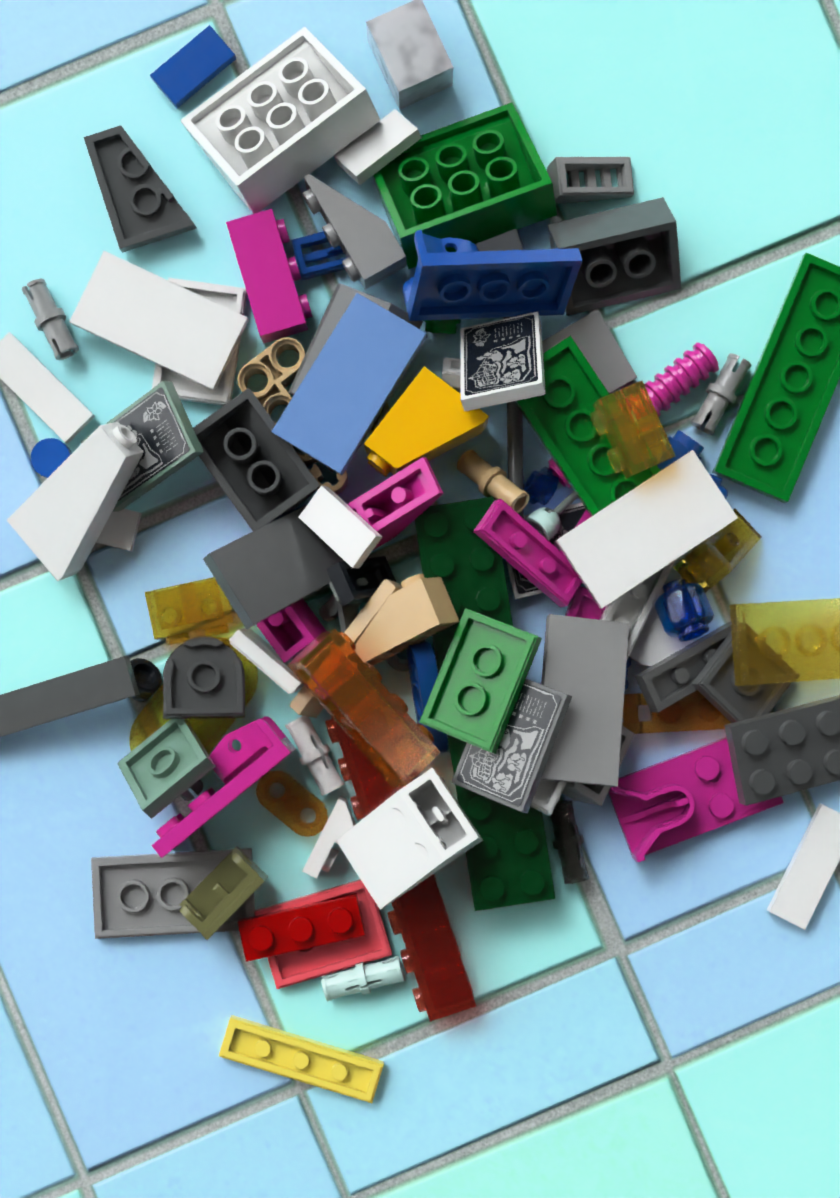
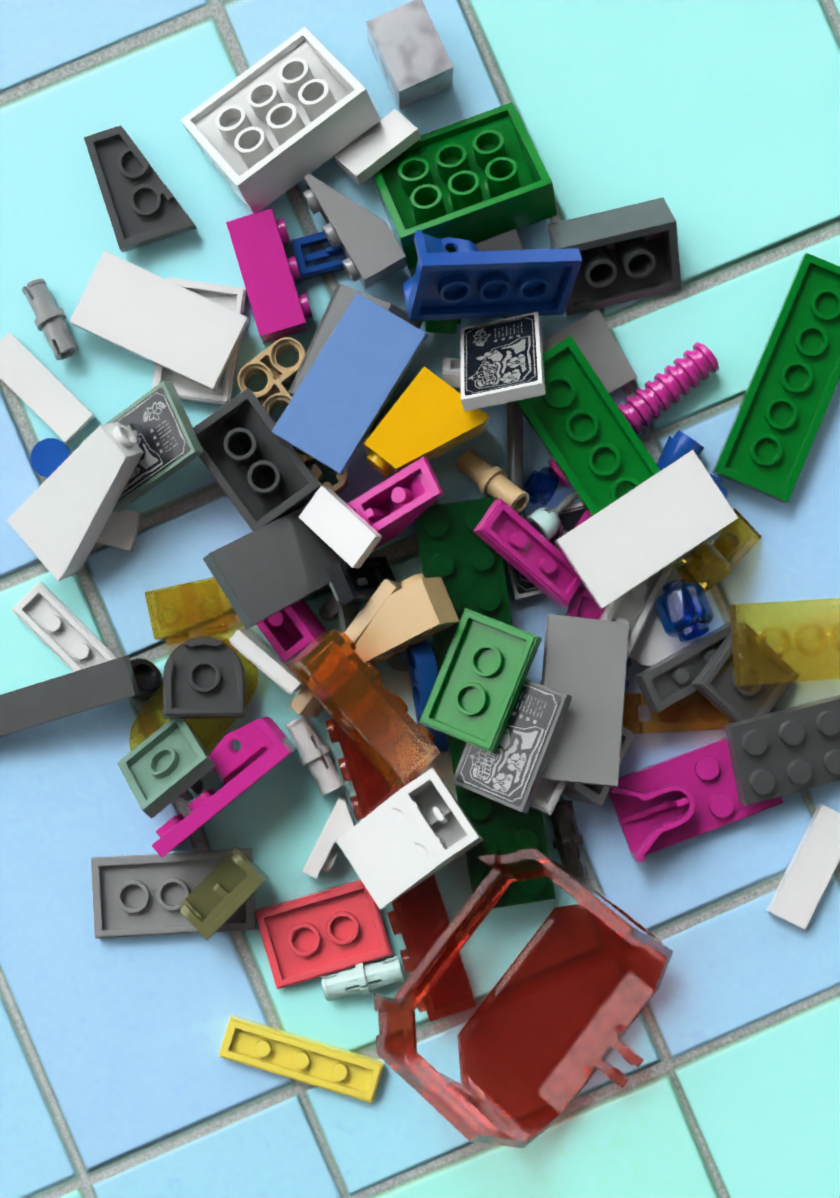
blue tile [150,25,236,109] -> none
red plate [237,894,365,962] -> none
clear orange plate [256,770,328,837] -> none
light grey slope [547,157,634,204] -> none
clear yellow brick [590,381,676,479] -> none
light grey pin [691,353,752,435] -> none
none -> white tile [11,581,118,672]
none -> clear red windscreen [374,848,673,1148]

